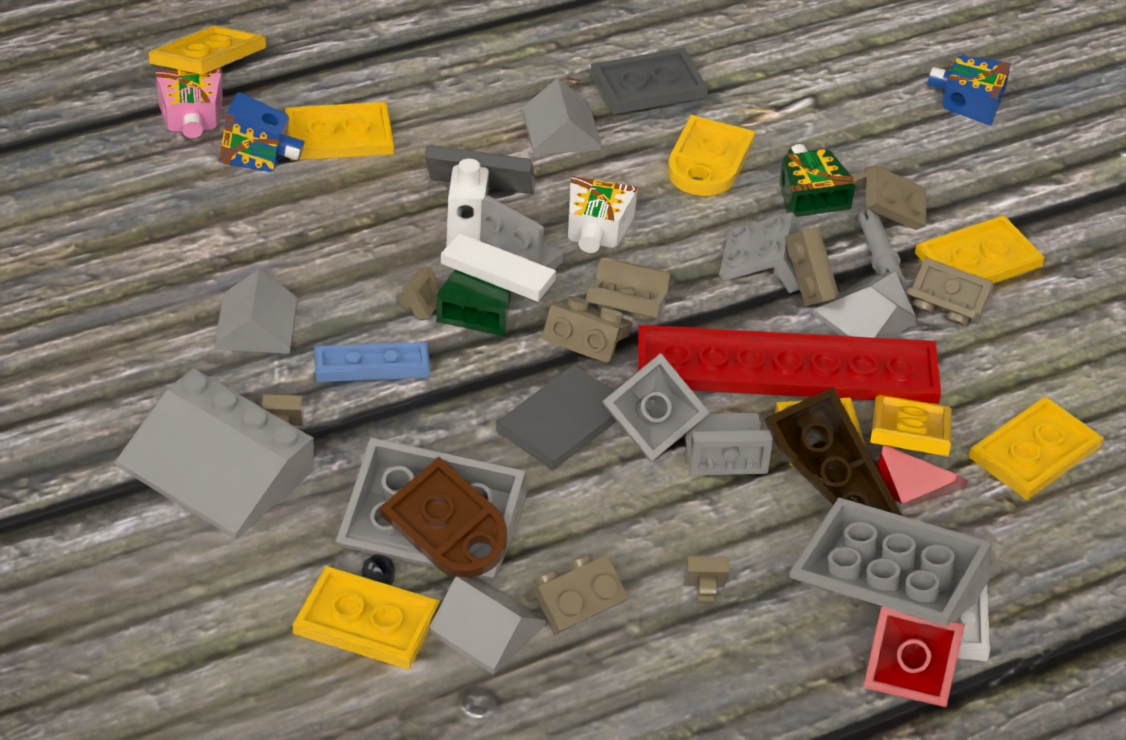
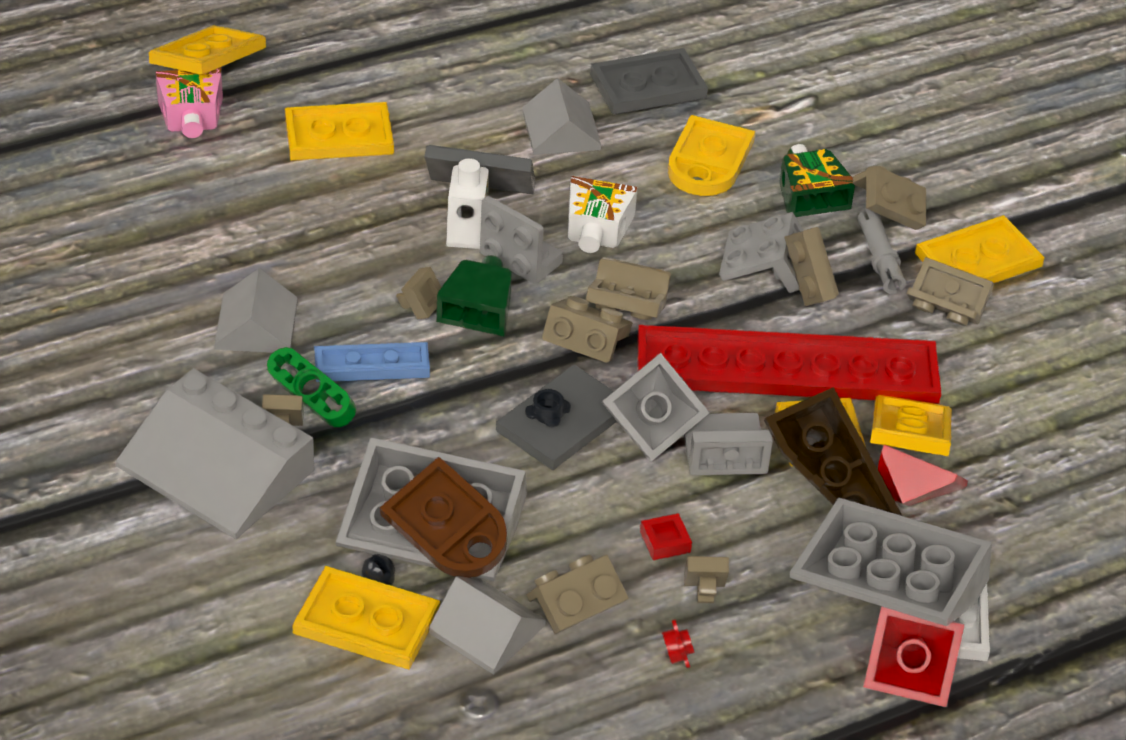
blue torso [219,92,305,172] -> none
white tile [441,233,556,302] -> none
light grey slope [813,271,917,338] -> none
blue torso [928,56,1011,126] -> none
yellow tile [969,396,1104,501] -> none
none -> green beam [267,347,356,427]
none -> black plate [525,389,571,427]
none -> red plate [640,513,692,560]
none -> red plate [662,619,695,668]

